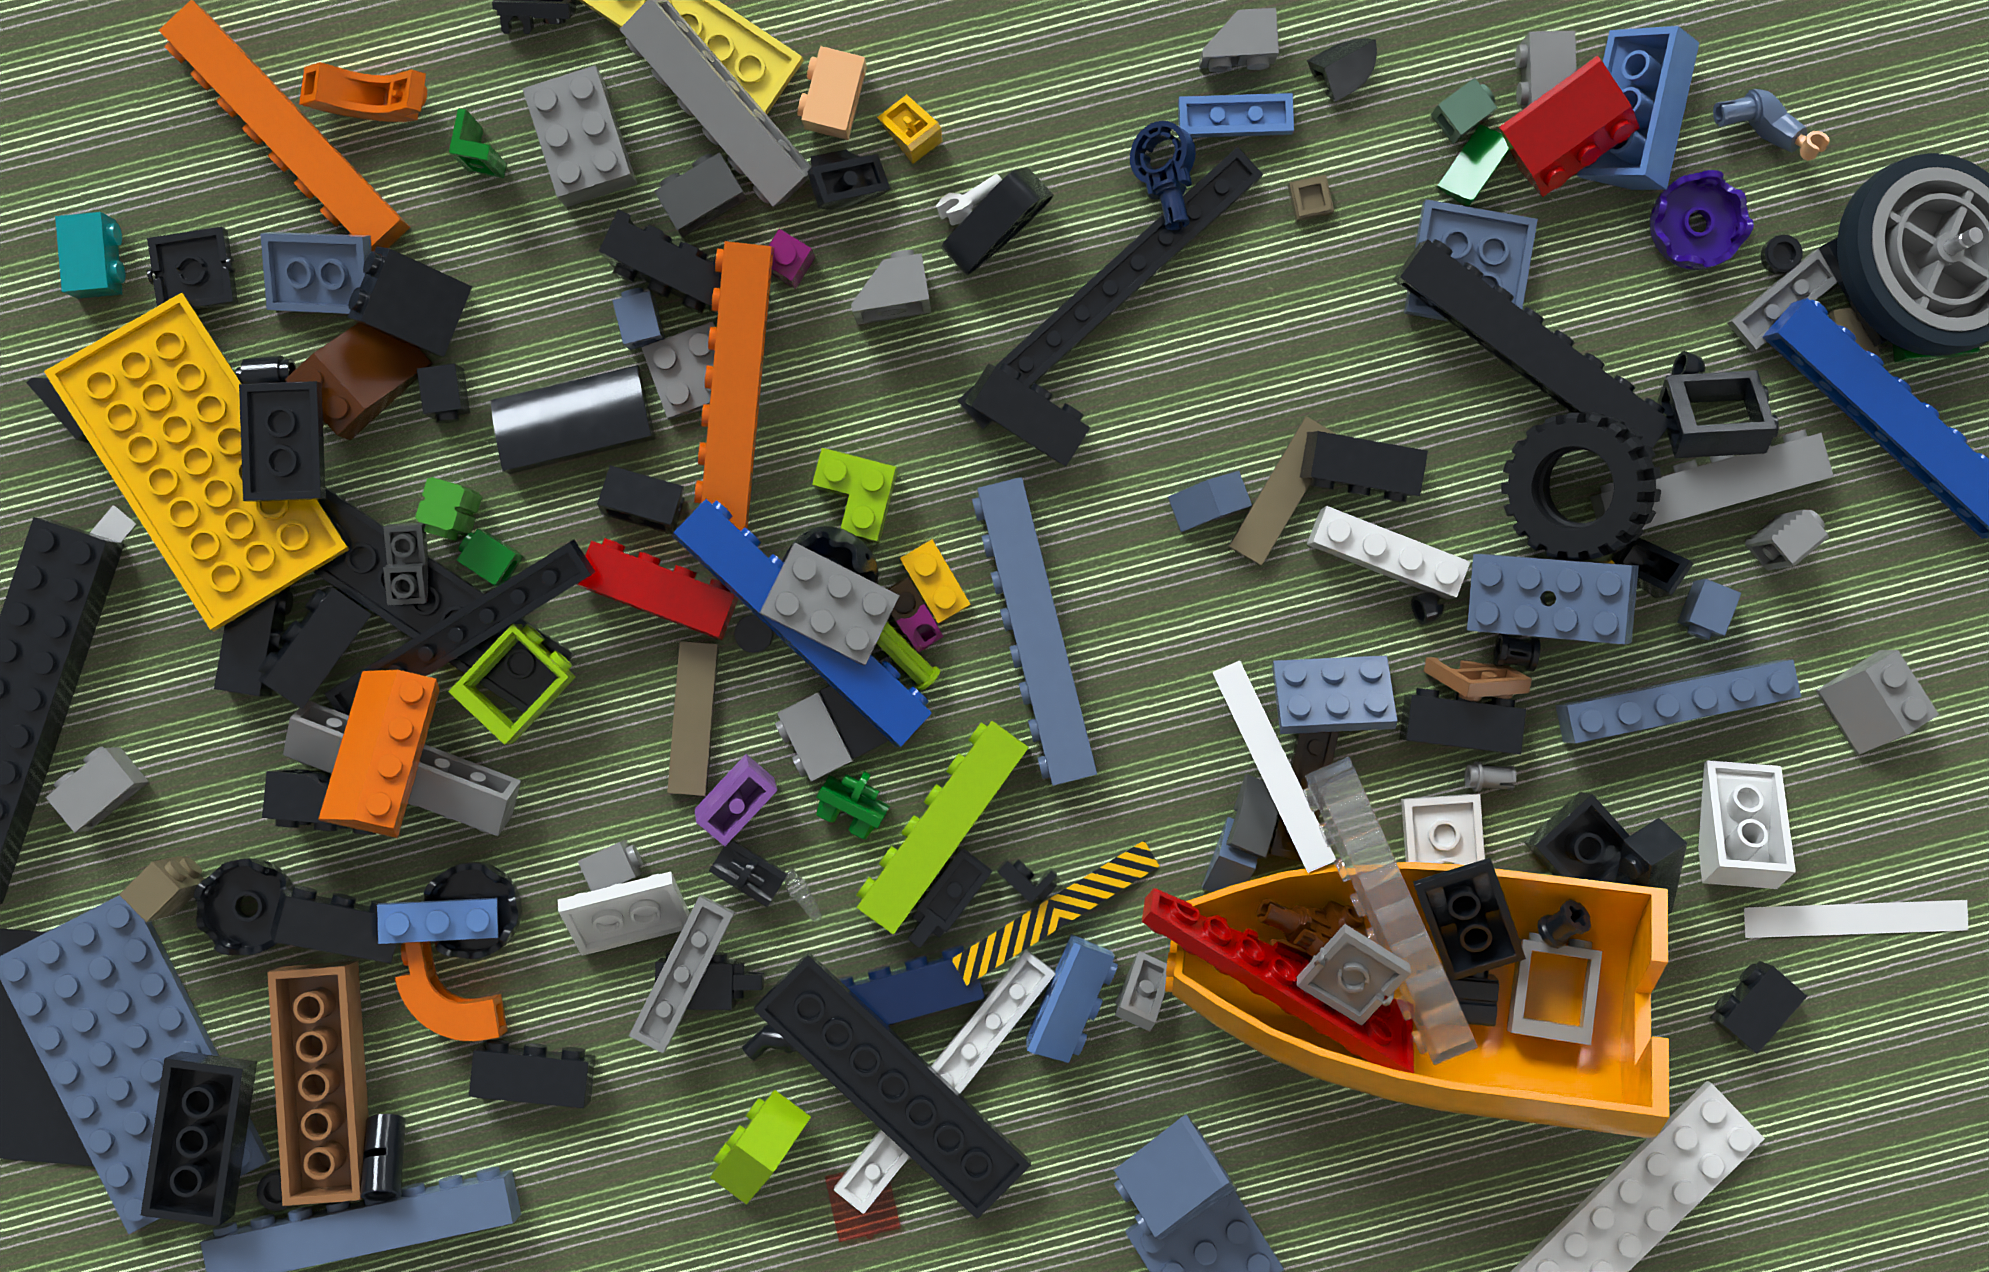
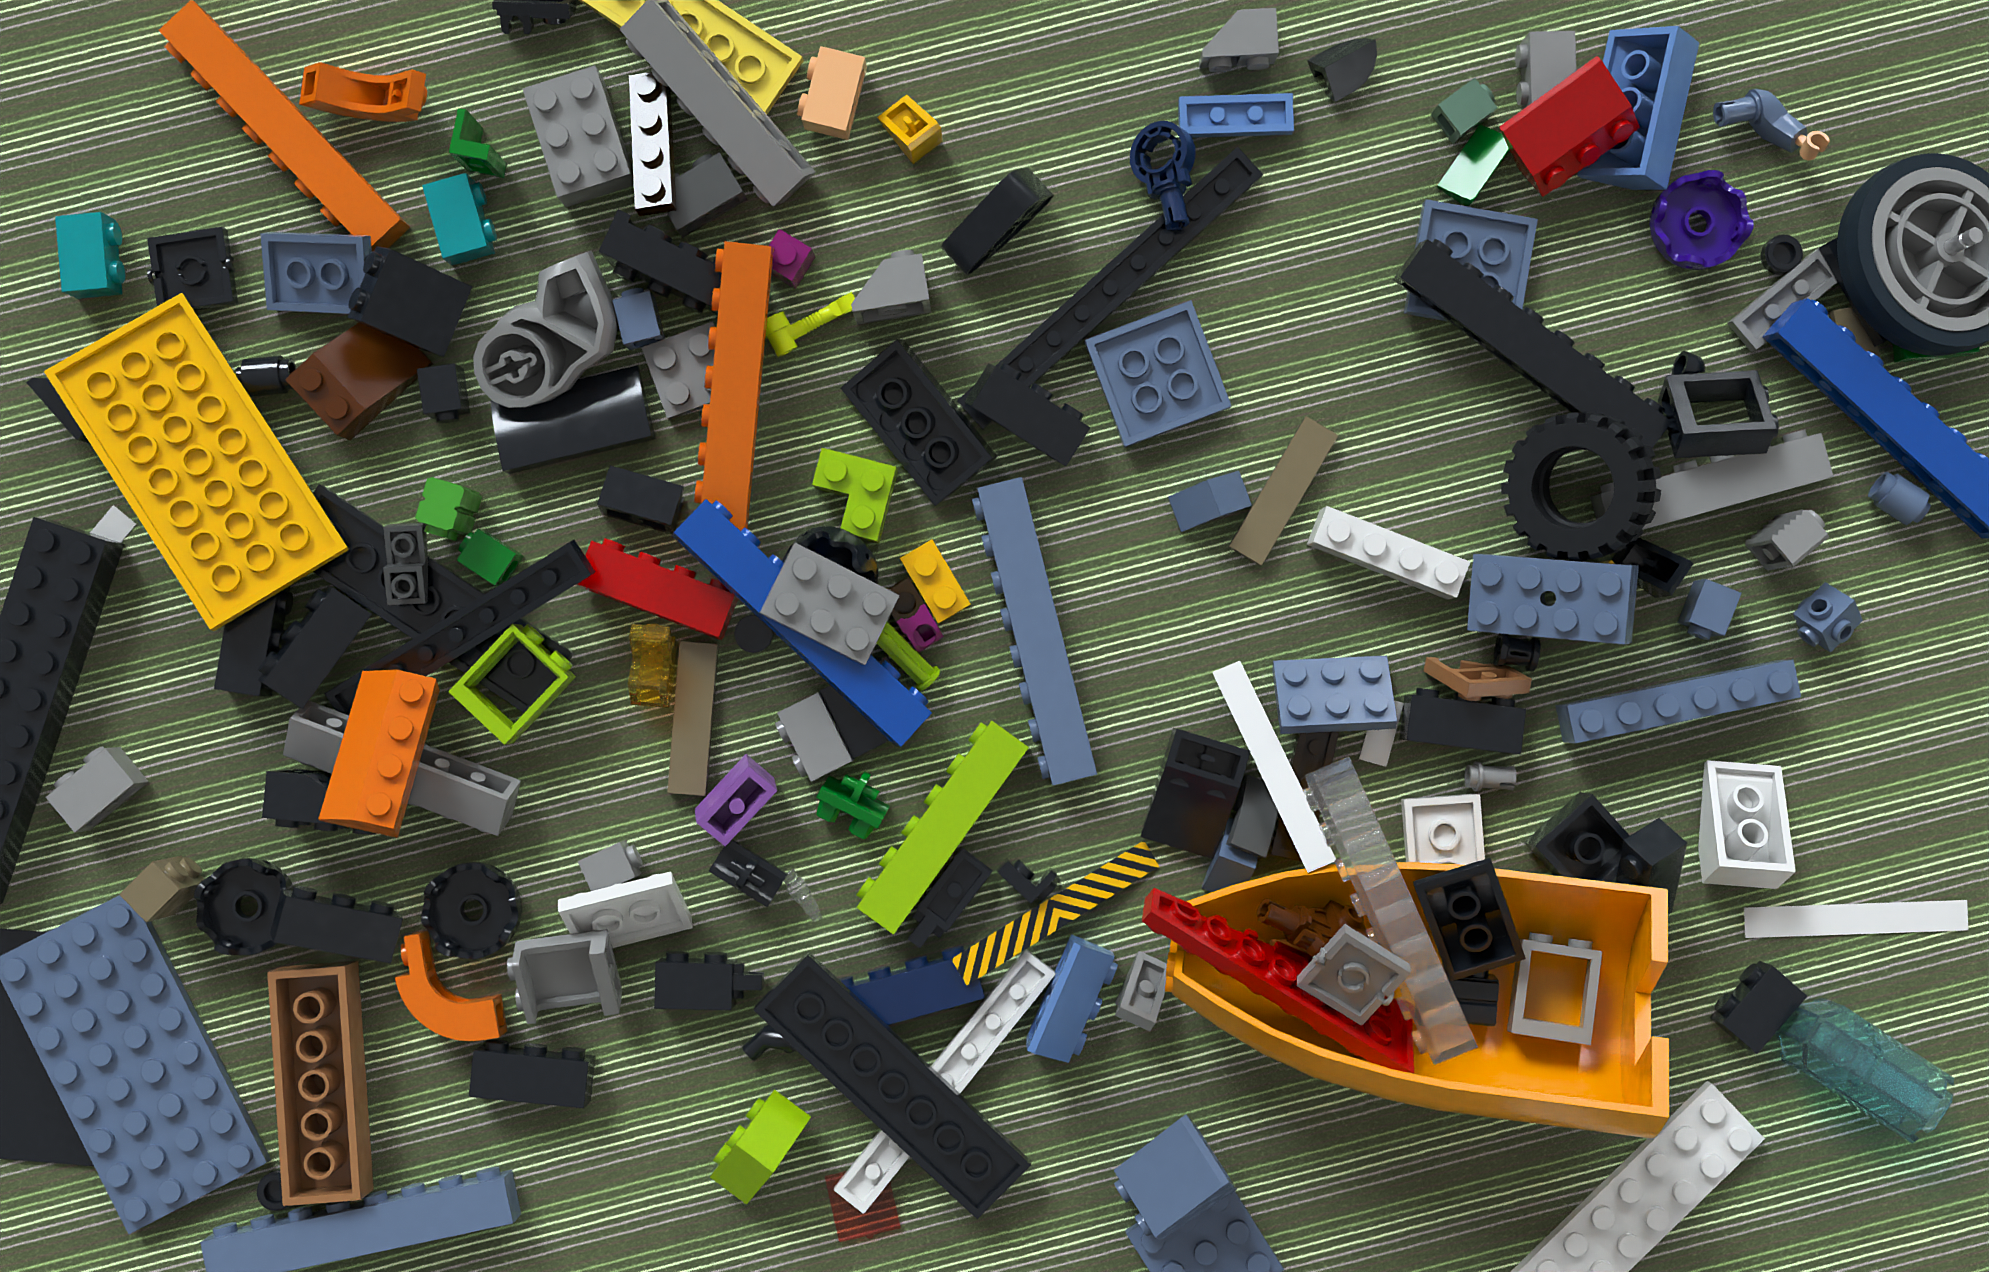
black brick [140,1051,258,1226] -> none
black plate [239,381,326,502] -> none
black pin [360,1114,406,1201] -> none
medium blue plate [377,898,499,944] -> none
light grey plate [629,895,735,1053] -> none
black slope [807,149,890,210] -> none
white bar [936,174,1002,225] -> none
dark tan tile [1288,175,1334,222] -> none
black brick [1300,431,1428,503] -> none
black hinge [1411,592,1444,625] -> none
black bush [1537,900,1591,949] -> none
light grey slope [1815,649,1939,755] -> none
none -> teal brick [422,173,497,266]
none -> light grey piece [473,250,618,408]
none -> light grey panel [507,929,623,1024]
none -> clear yellow brick [628,624,676,708]
none -> plate [629,72,677,216]
none -> neon yellow brick [765,292,855,357]
none -> black slope [840,339,998,506]
none -> sand blue plate [1084,300,1232,448]
none -> black slope [1140,728,1251,859]
none -> white sticker [1359,700,1404,767]
none -> clear light blue brick [1776,998,1954,1144]
none -> sand blue brick [1793,582,1863,653]
none -> sand blue brick [1868,472,1931,525]

